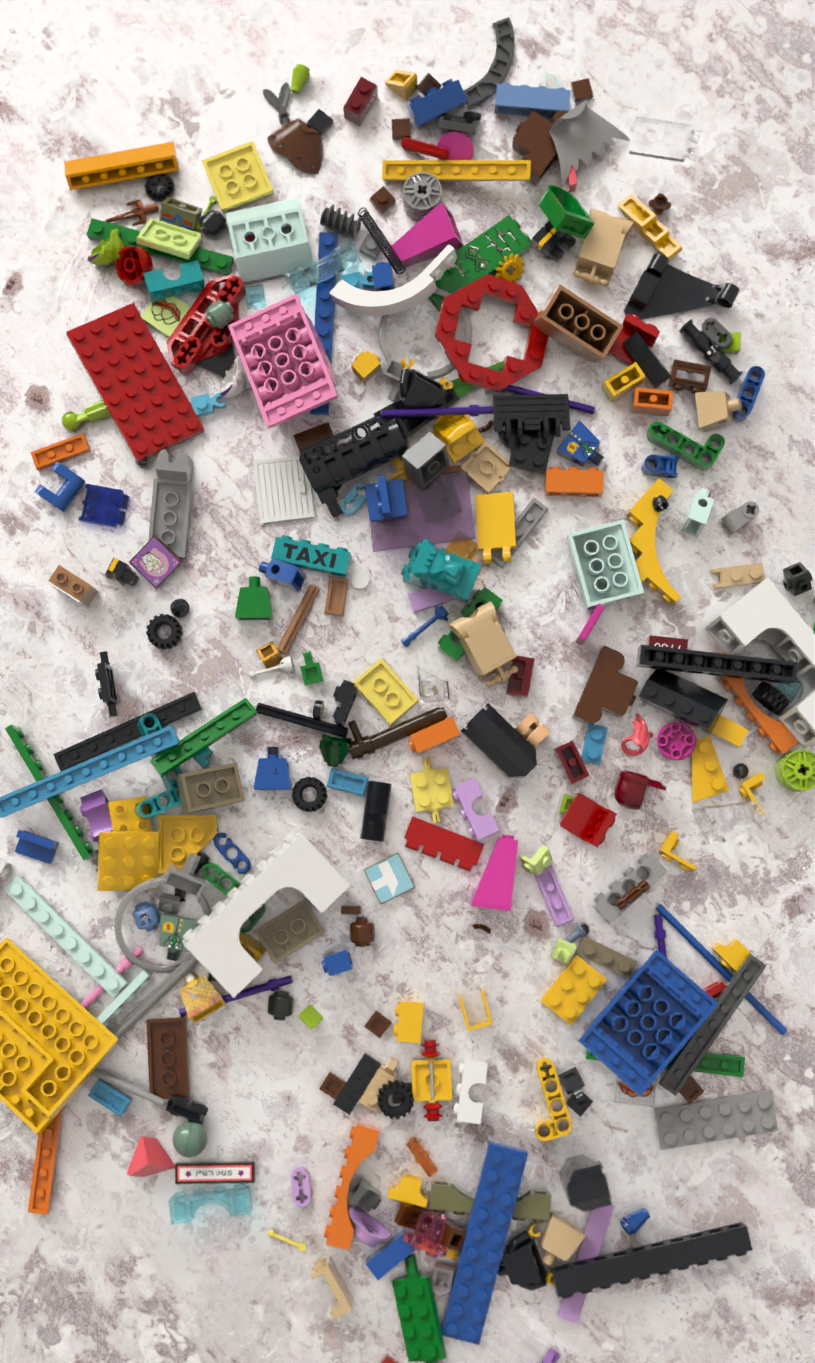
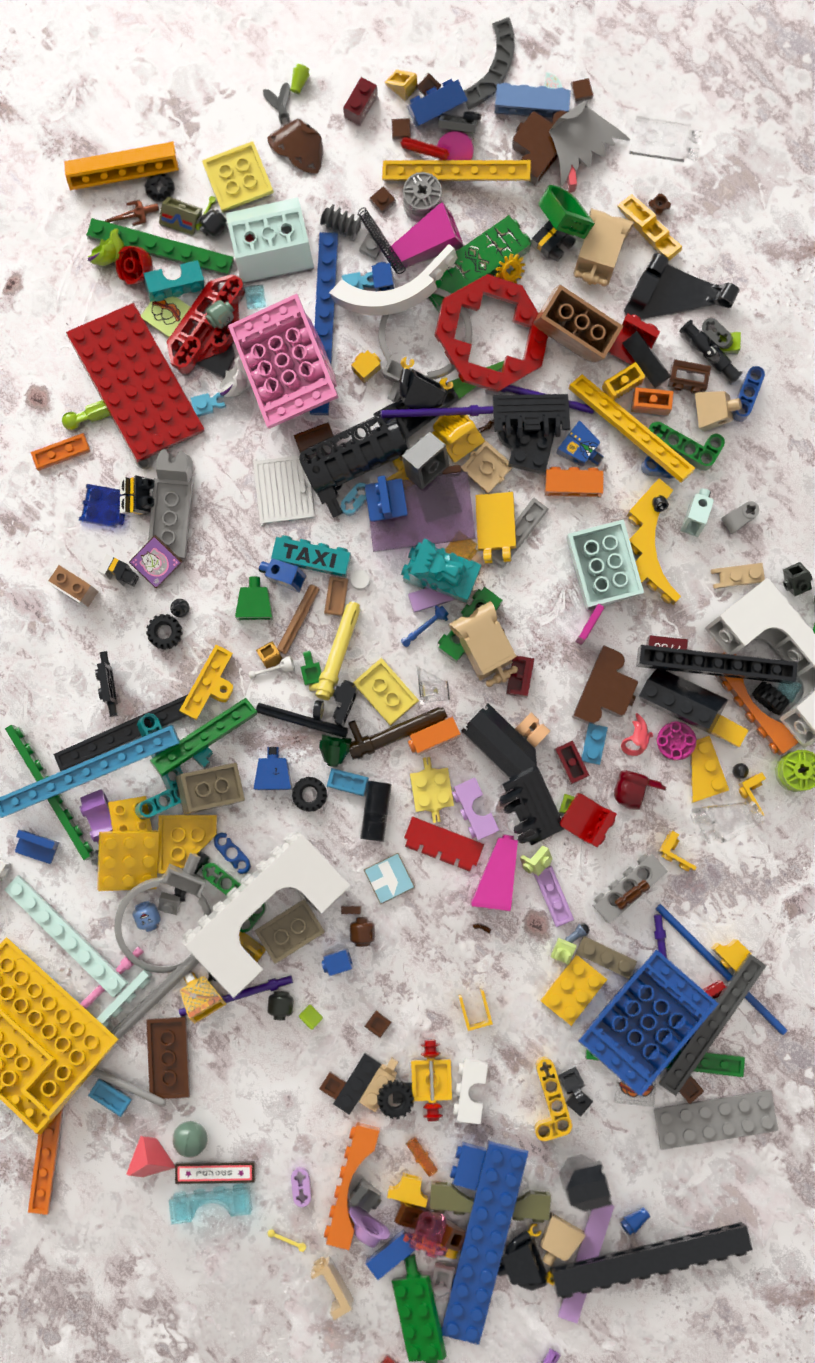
blue connector [34,461,86,512] -> none
yellowish green tile [136,218,203,260] -> none
sand green torso [159,913,199,961] -> none
black hinge [166,1093,209,1125] -> none
clear light blue arch [284,241,363,294] -> none
black tile [307,109,333,136] -> none
yellow brick [393,1000,424,1044] -> none
none -> black hips [120,475,154,516]
none -> yellow plate [179,645,233,721]
none -> light yellow cylinder [309,602,361,700]
none -> blue brick [450,1142,486,1191]
none -> black hinge [499,765,564,846]
none -> yellow plate [568,374,695,483]

